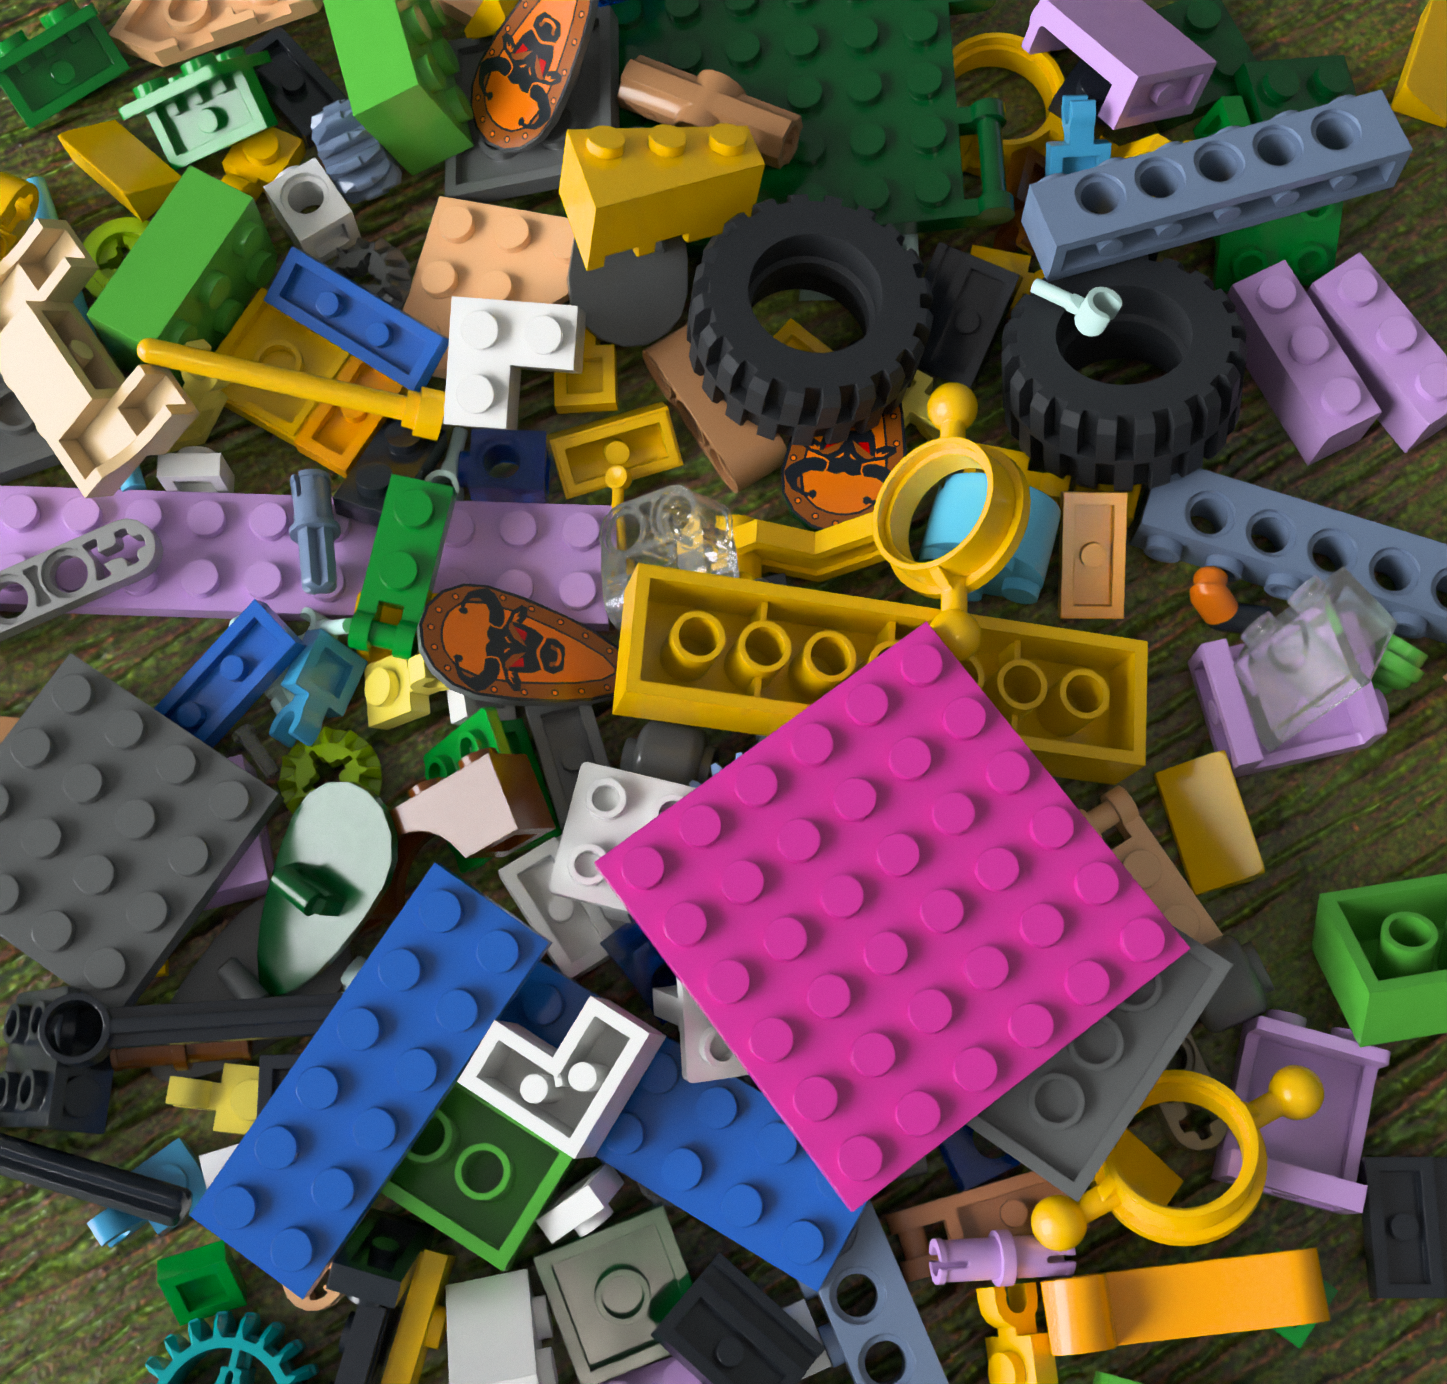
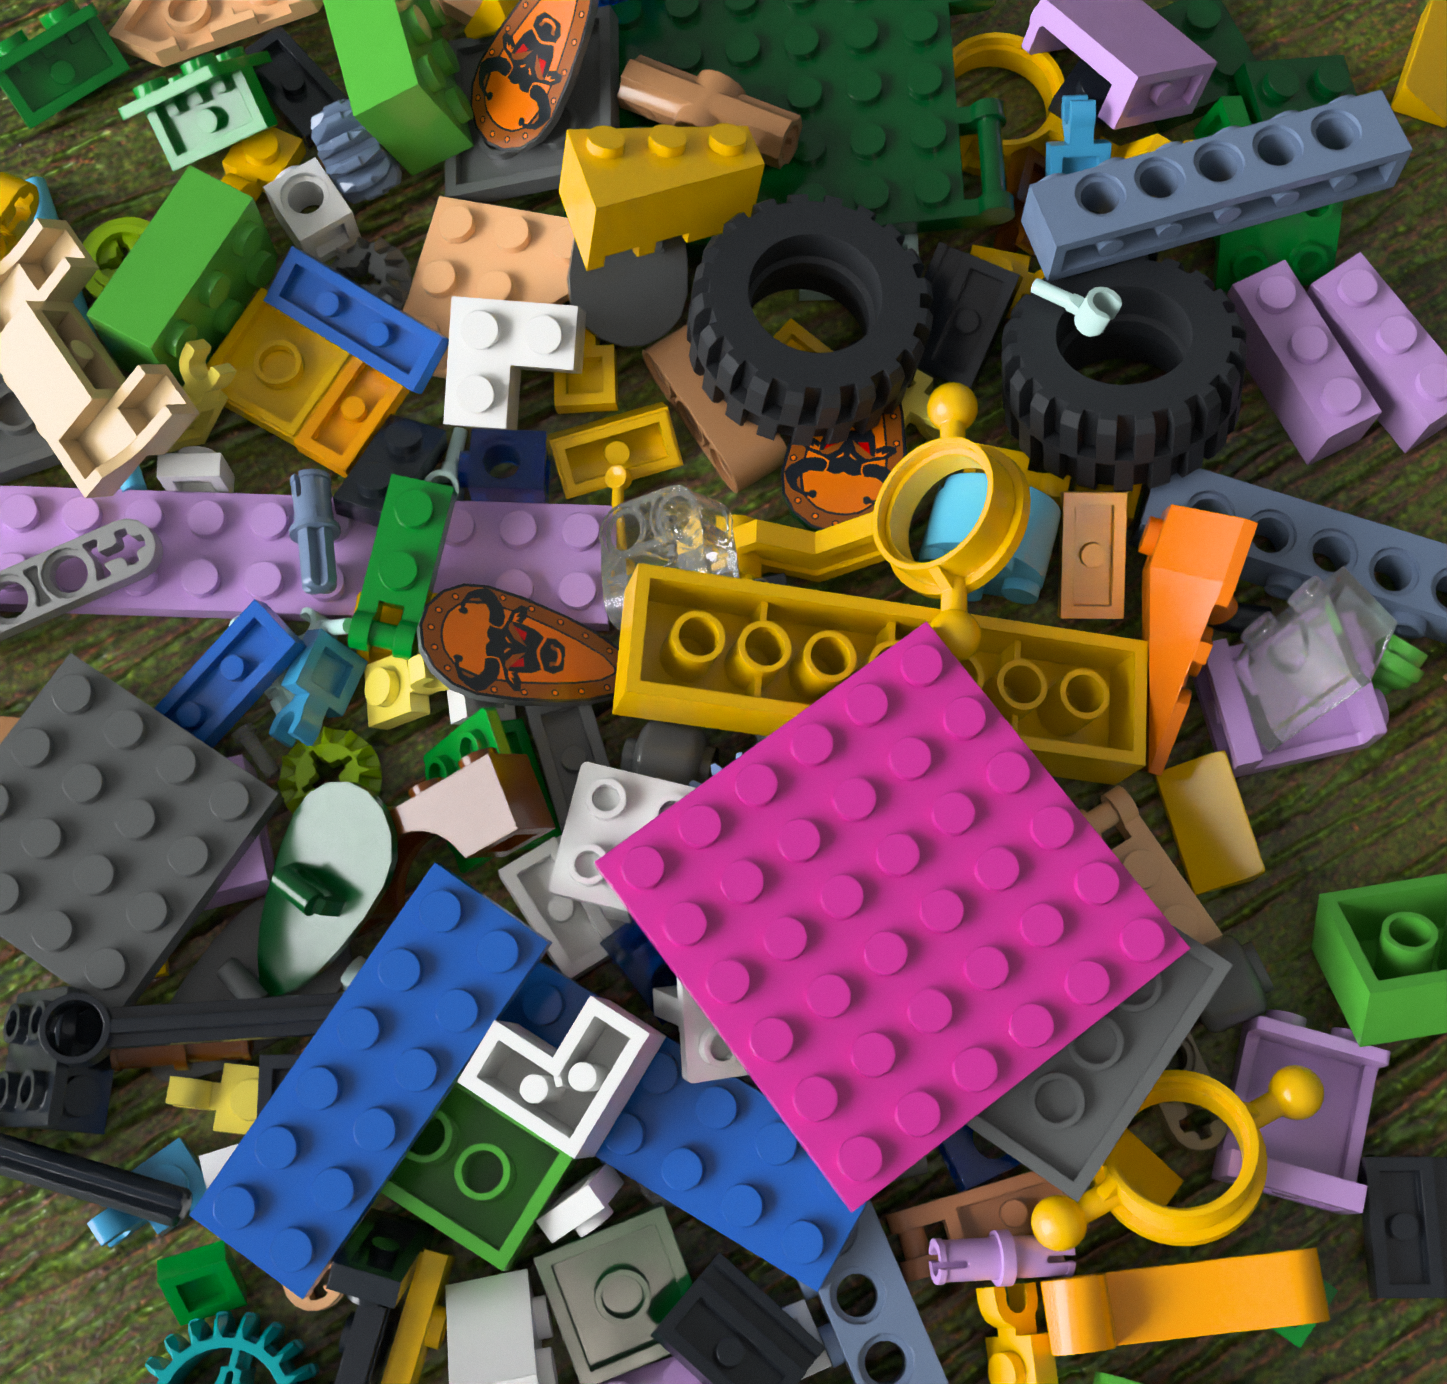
yellow slope [57,120,182,222] -> none
yellow piece [137,338,445,441] -> none
none -> orange wedge [1138,504,1258,776]

